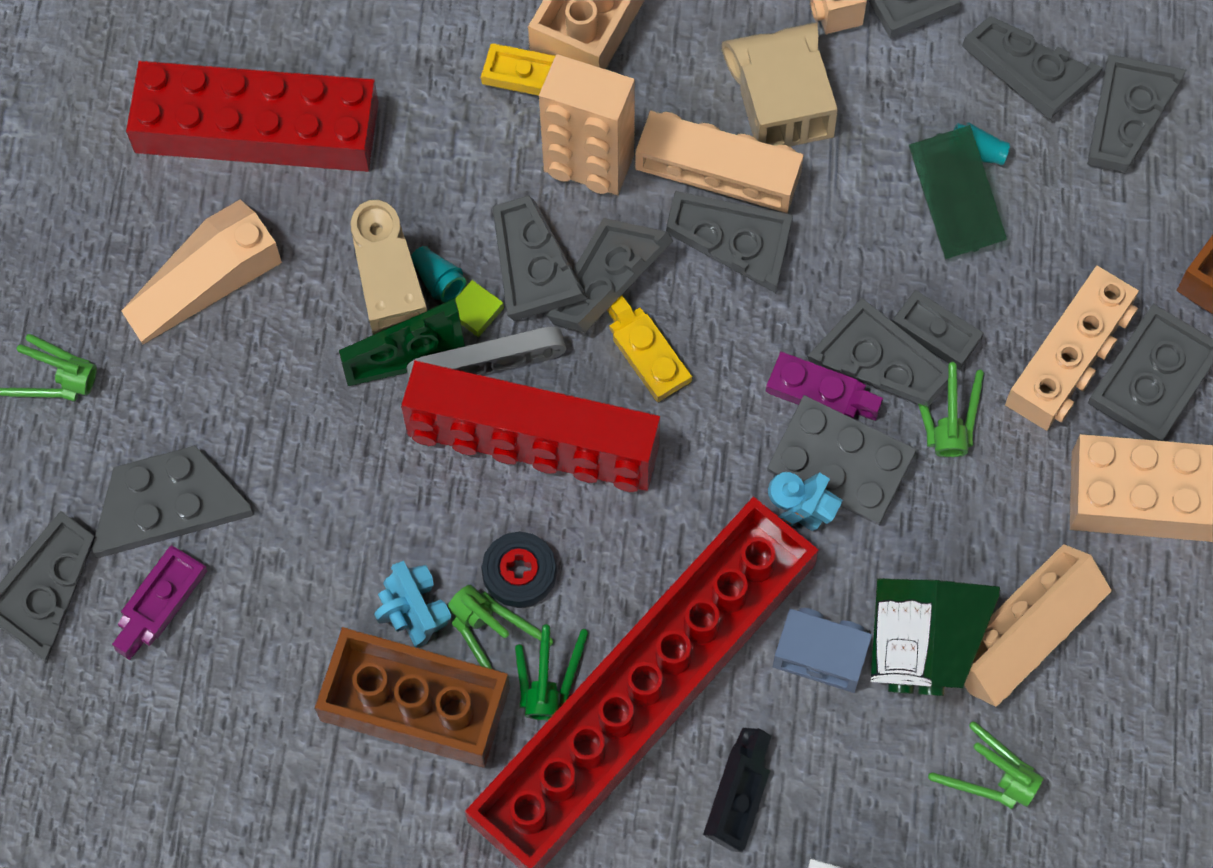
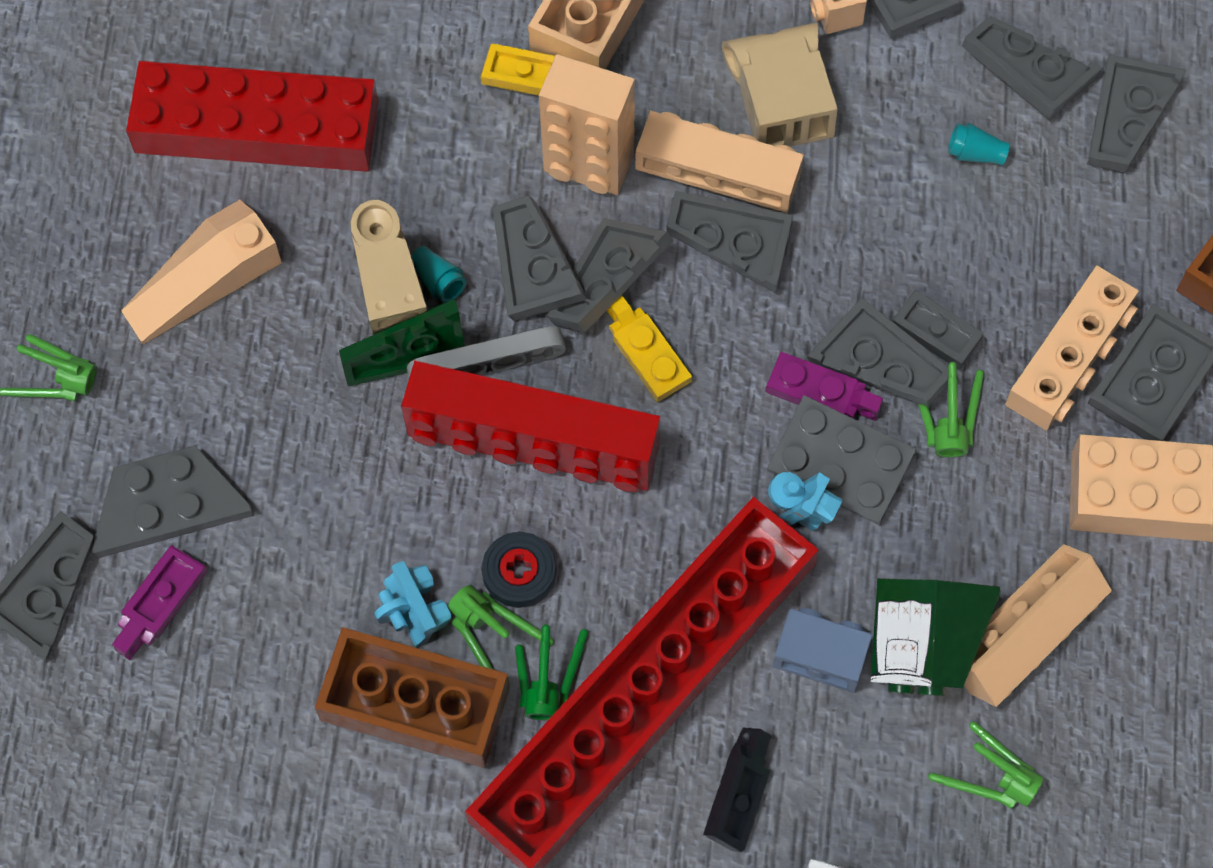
lime tile [455,280,504,337] -> none
clear green piece [908,125,1007,260] -> none

